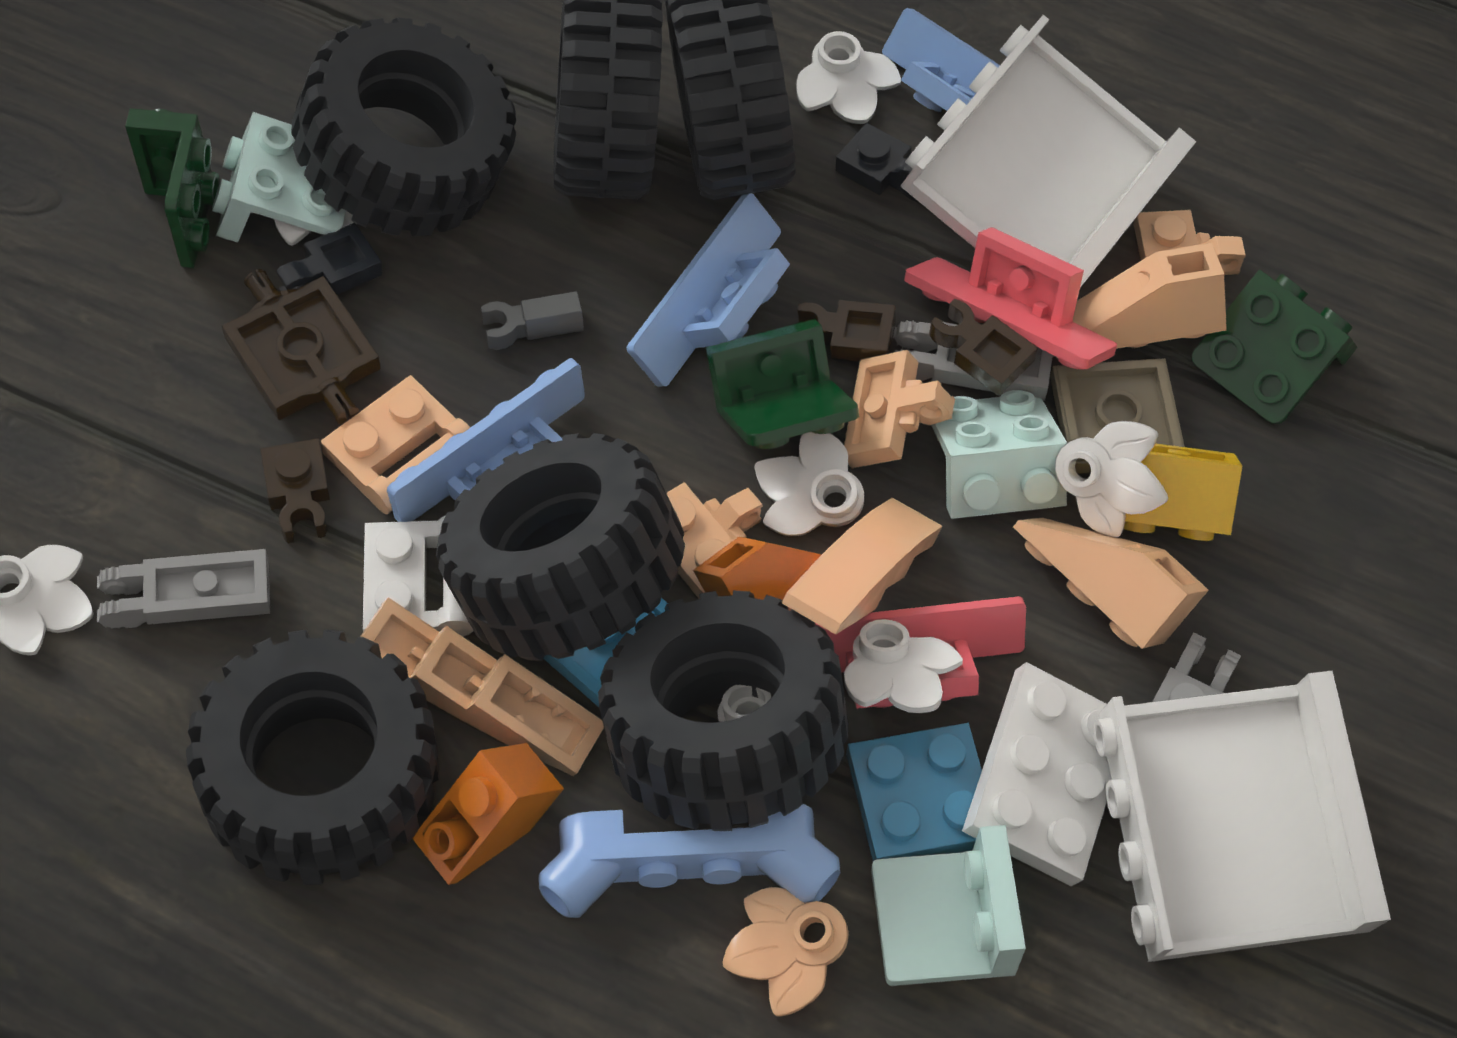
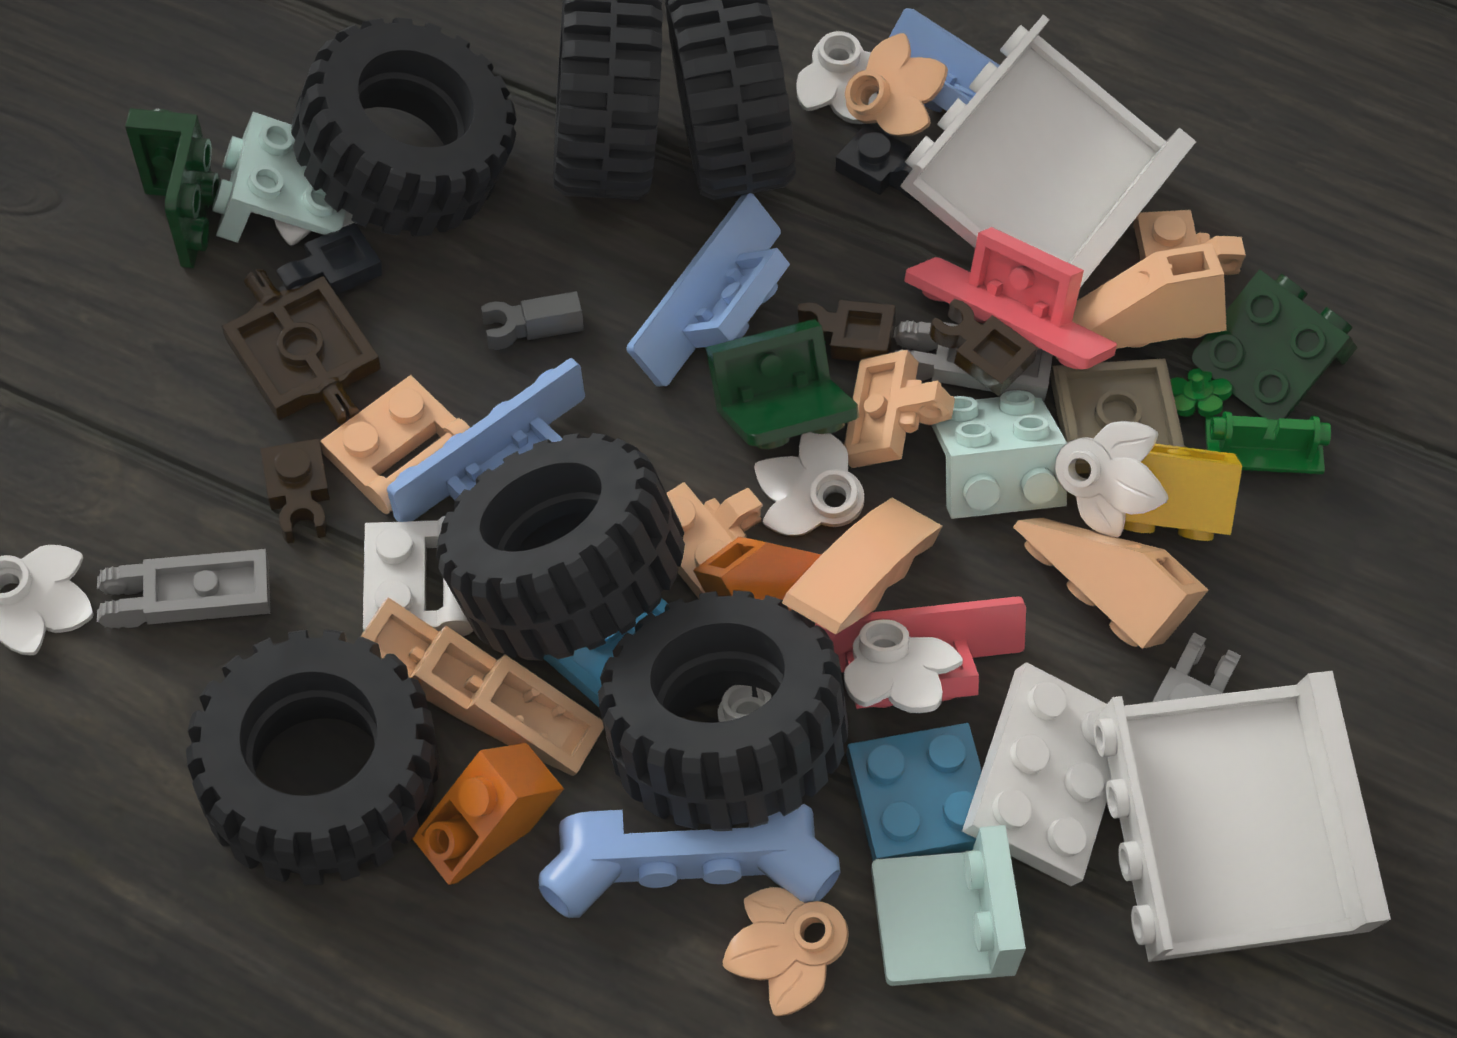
none -> light nougat plate [845,33,948,137]
none -> green plant [1170,368,1232,417]
none -> green hinge [1205,411,1331,474]

